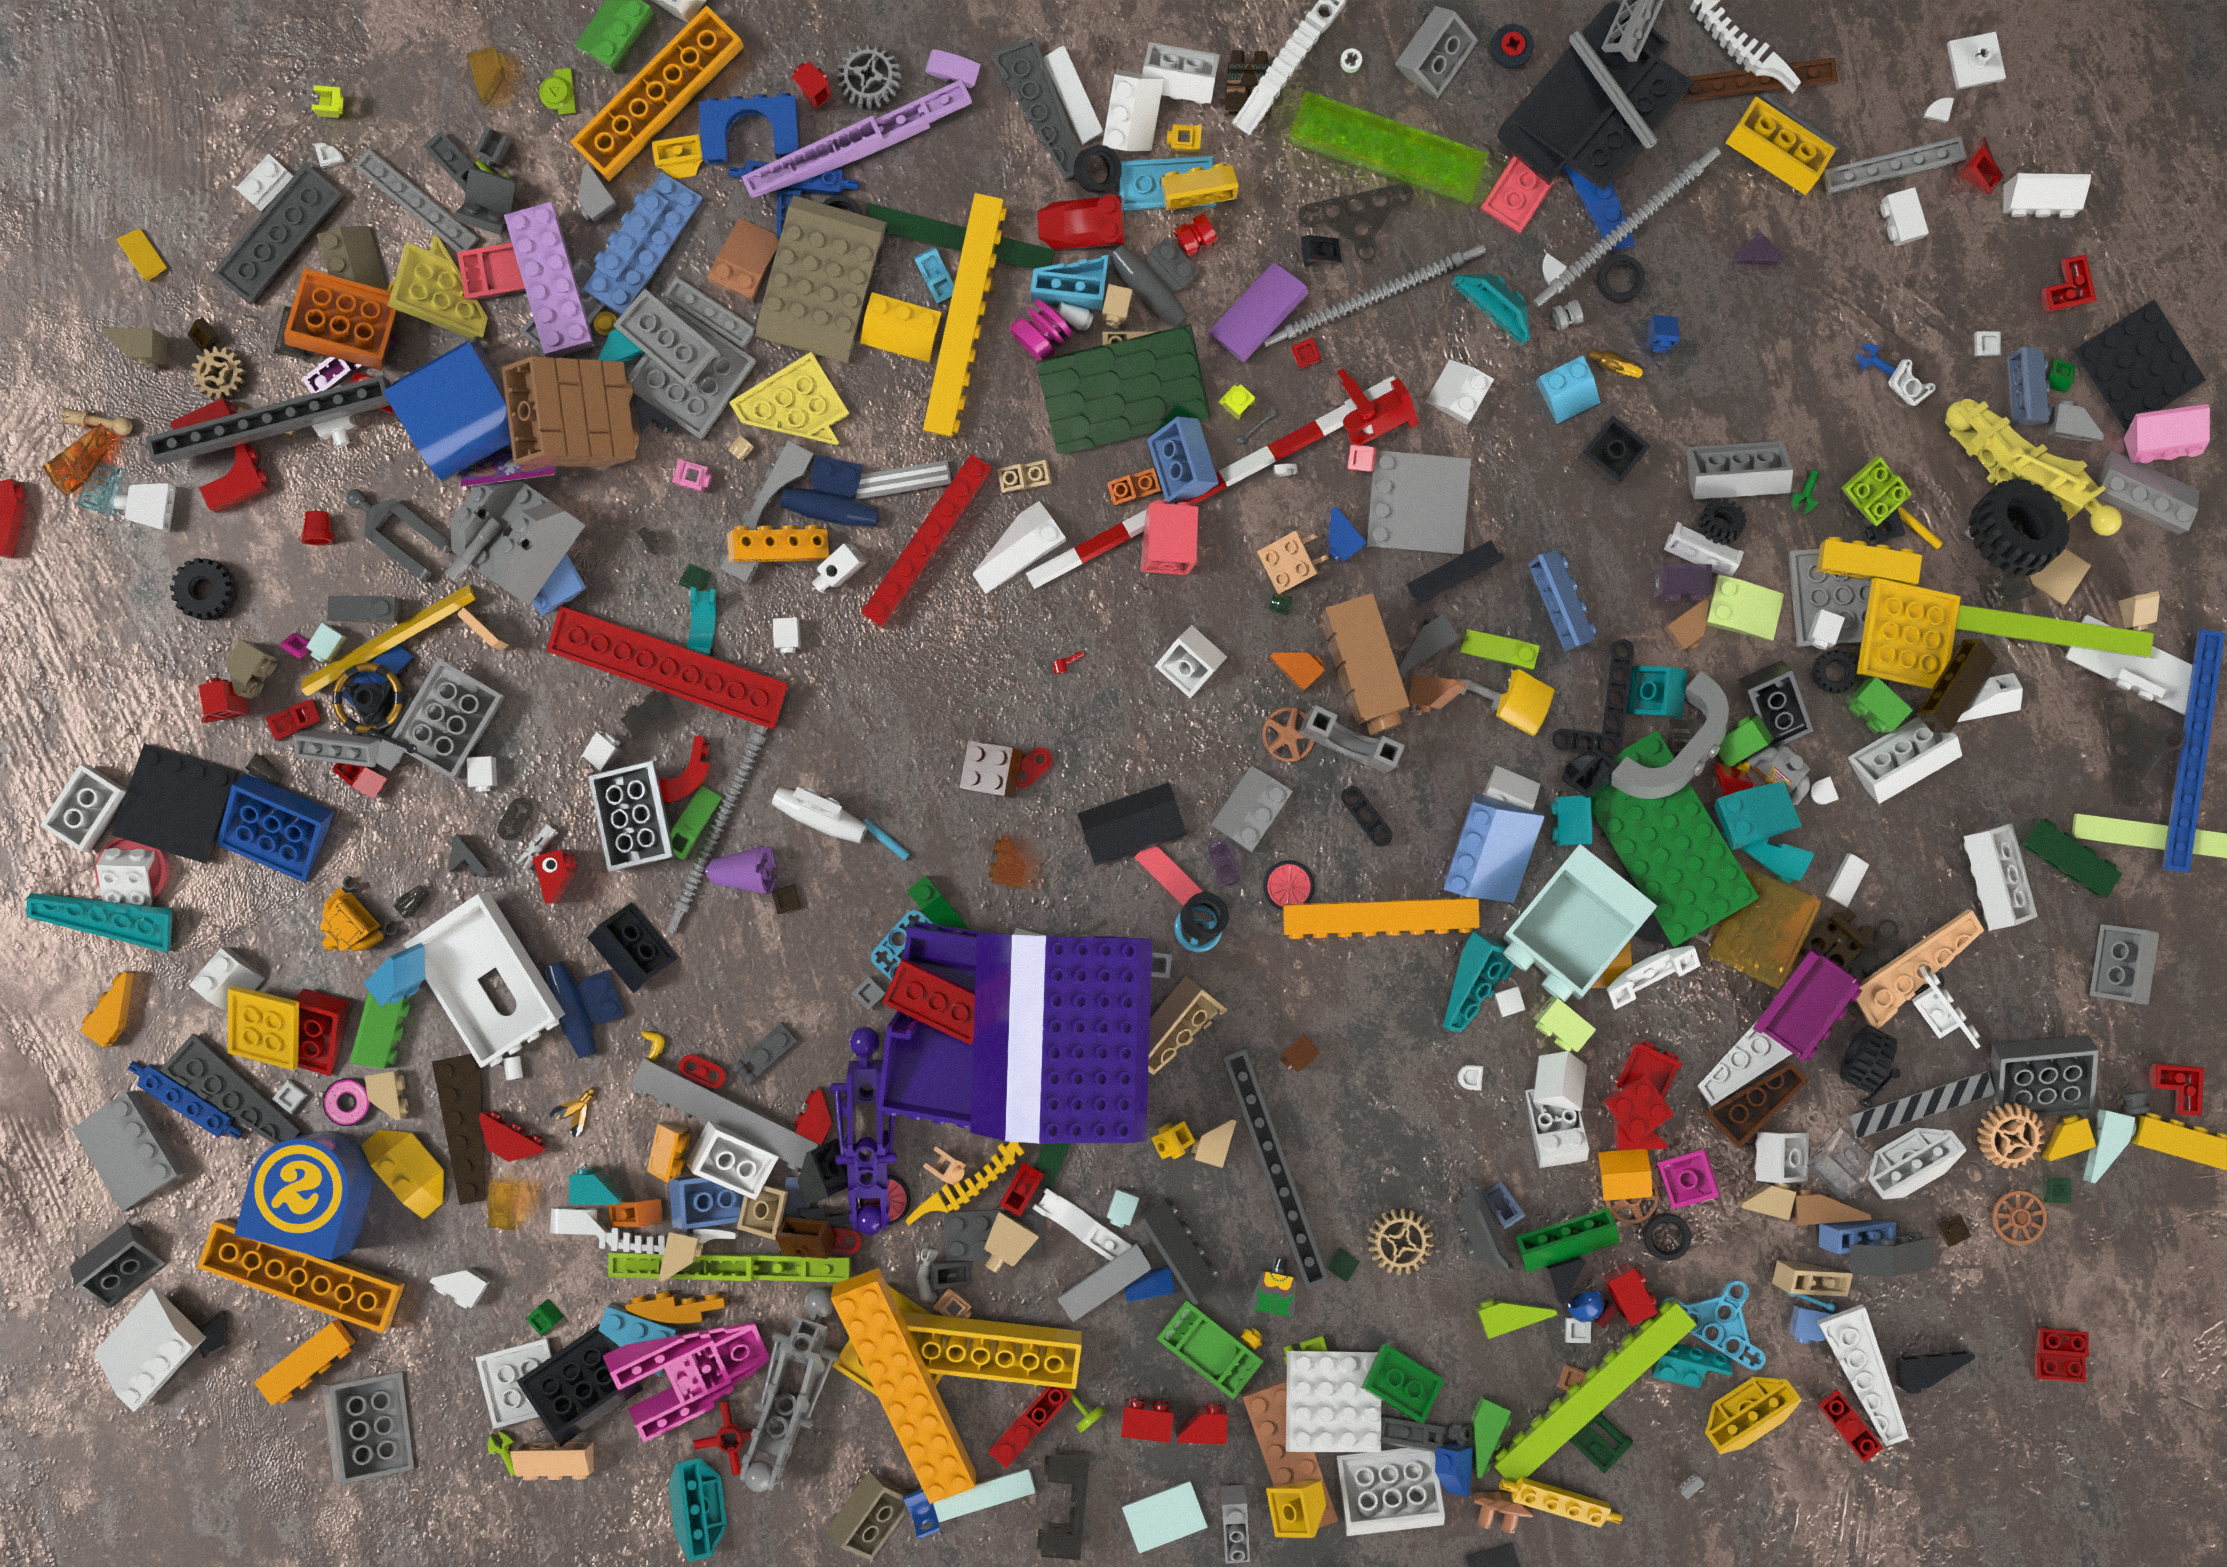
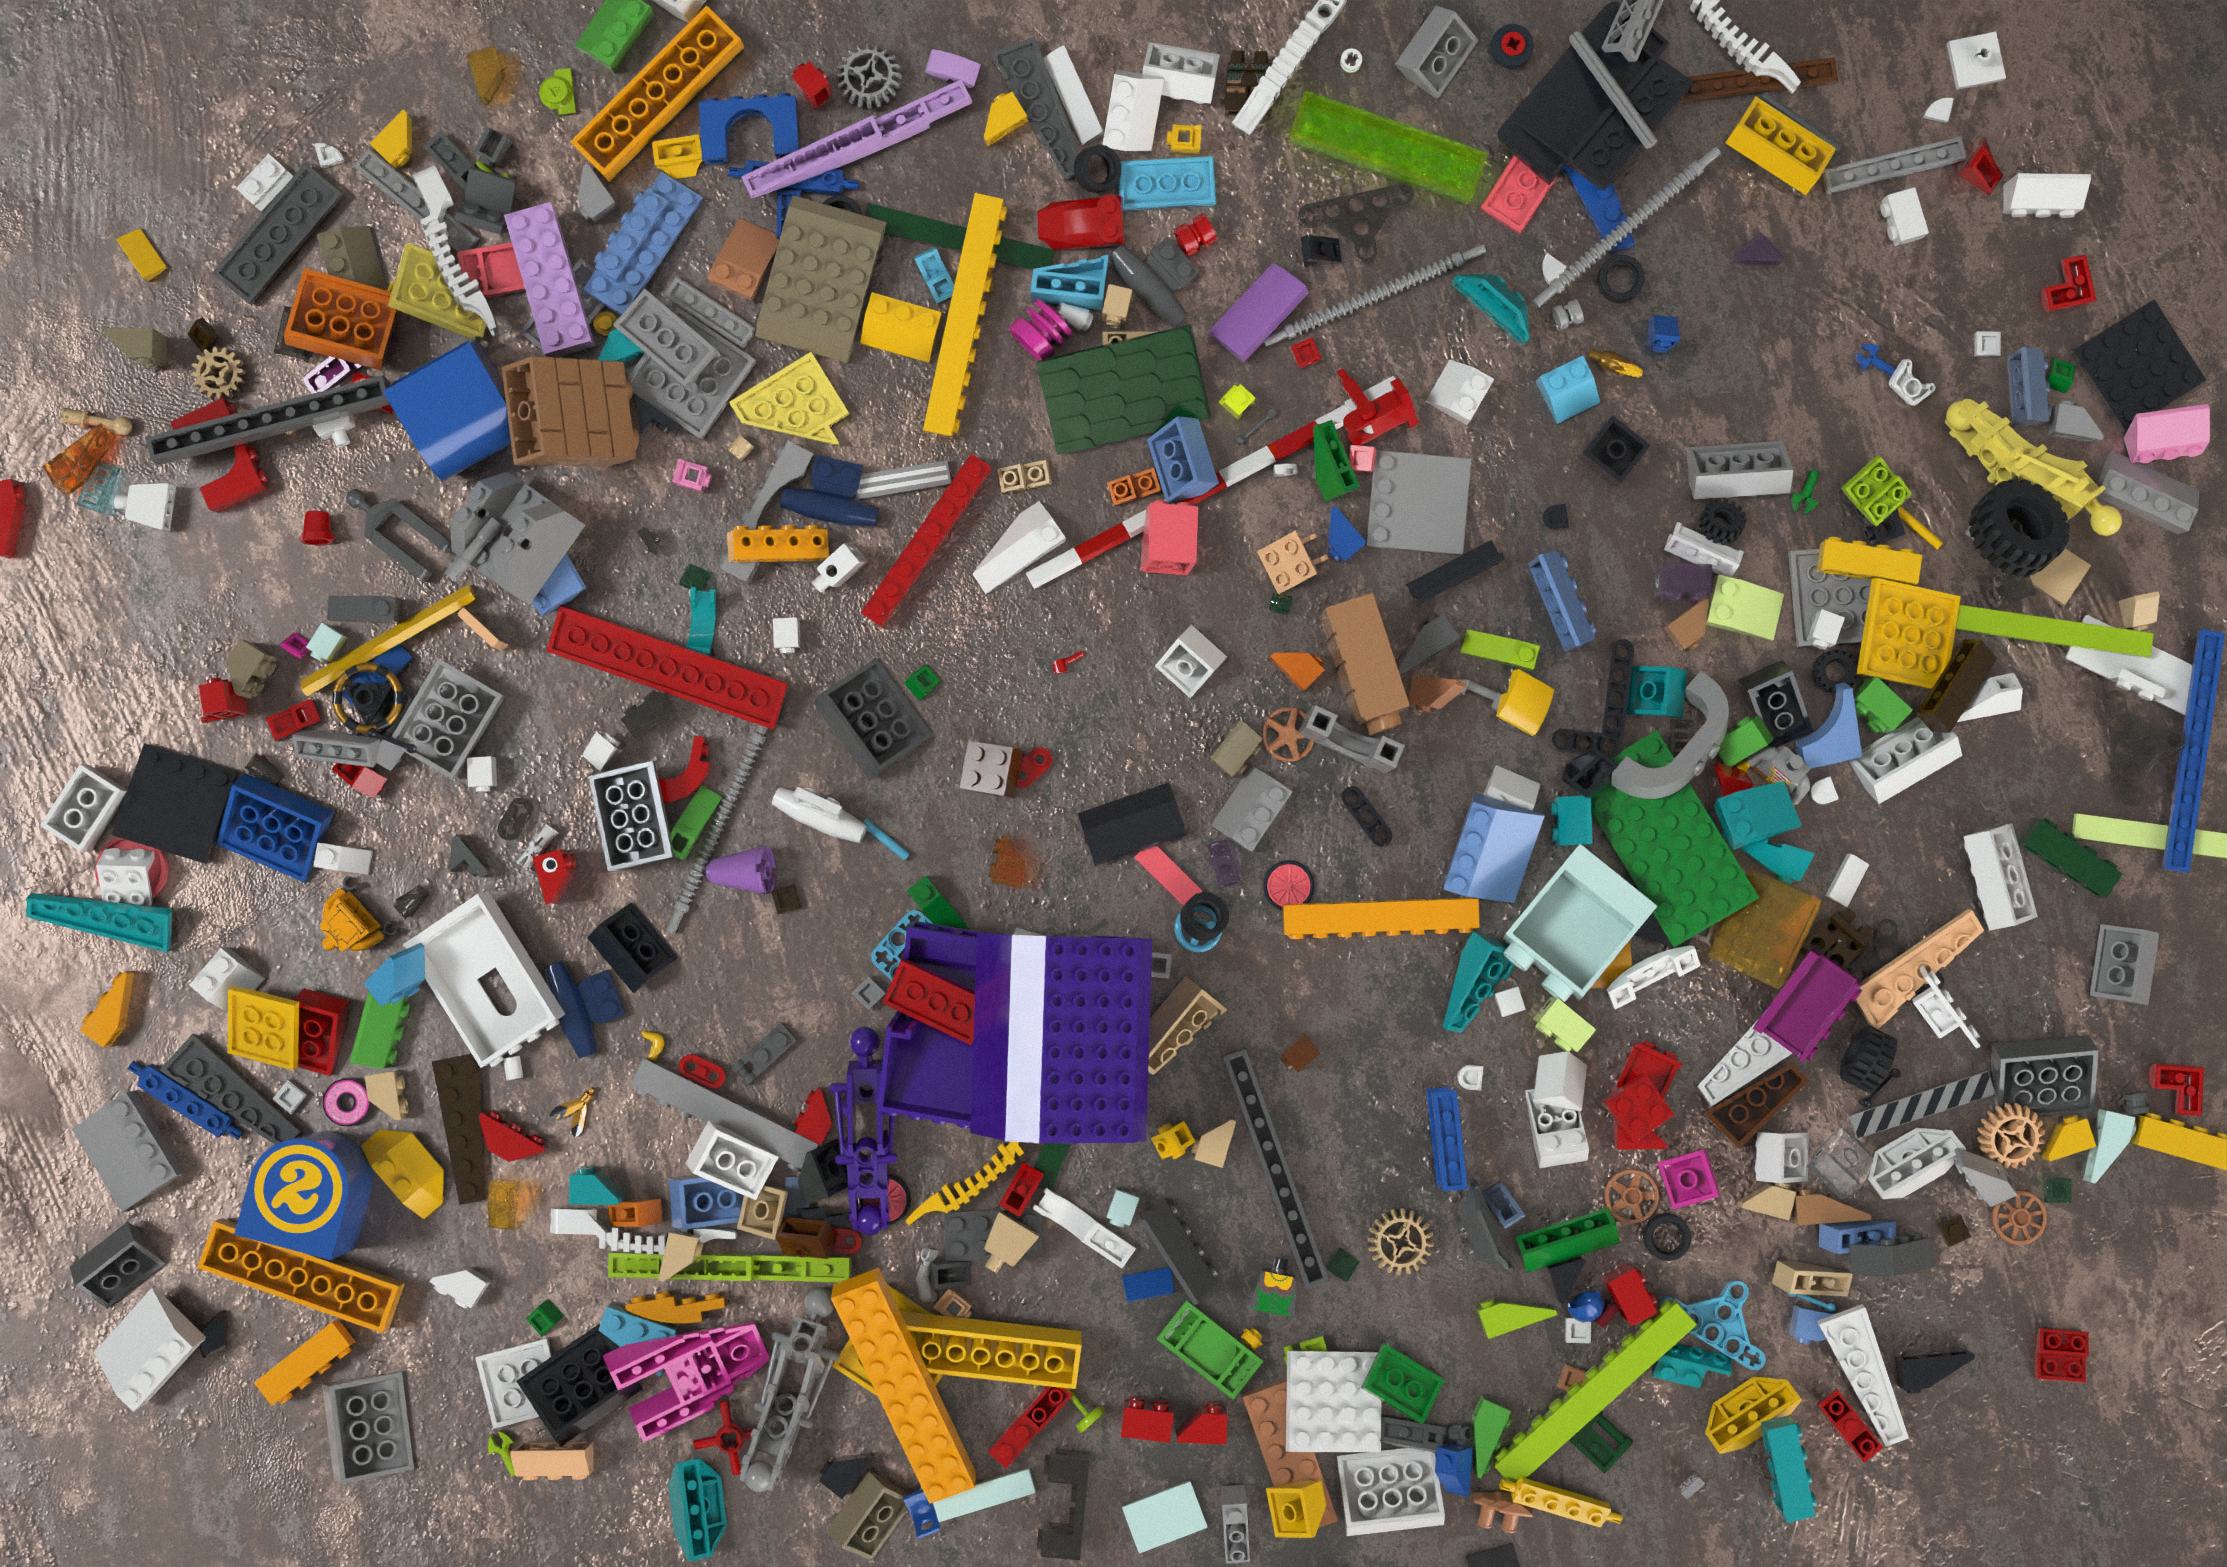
black tyre [170,558,237,620] -> none
neon yellow window [311,85,344,118] -> none
sticker [460,449,556,487] -> none
light orange slope [647,1122,692,1182] -> none
light nougat window [923,1146,966,1185] -> none
light grey slope [1057,1243,1152,1322] -> none
yellow slope [1161,163,1239,211] -> none
light orange slope [1598,1149,1653,1201] -> none
none -> white slope [313,843,373,875]
none -> yellow slope [369,110,412,169]
none -> white piece [412,165,498,337]
none -> dark grey slope [813,658,933,780]
none -> black slope [819,1453,874,1499]
none -> green slope [904,664,941,701]
none -> yellow slope [984,91,1028,147]
none -> dark tan slope [1209,720,1263,778]
none -> green slope [1313,420,1360,502]
none -> blue fence [1426,1087,1468,1192]
none -> black tile [1542,504,1569,530]
none -> teal wedge [1761,1415,1817,1523]
none -> medium blue arch [1793,682,1862,769]
none -> light grey slope [1954,1148,2017,1207]

